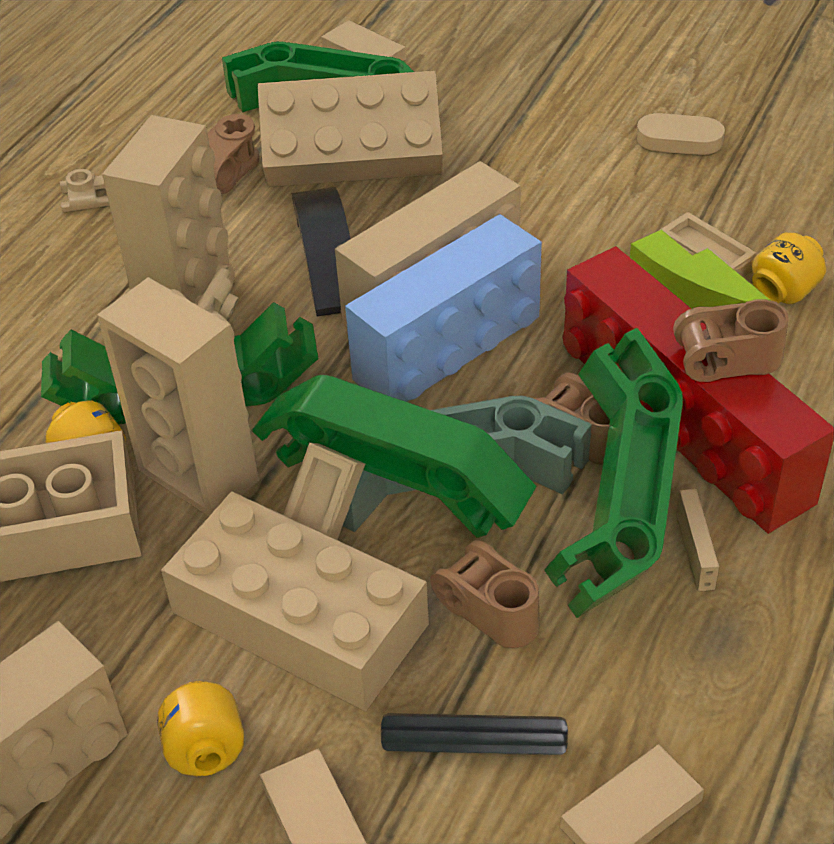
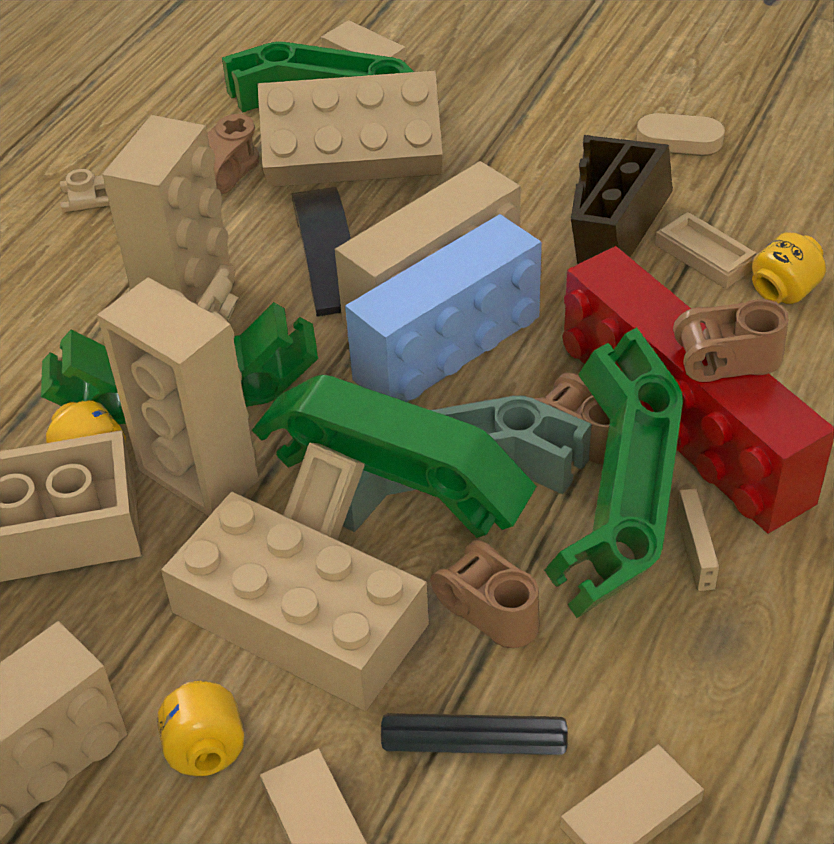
lime slope [630,229,771,309] -> none
none -> dark brown wedge [571,135,673,264]

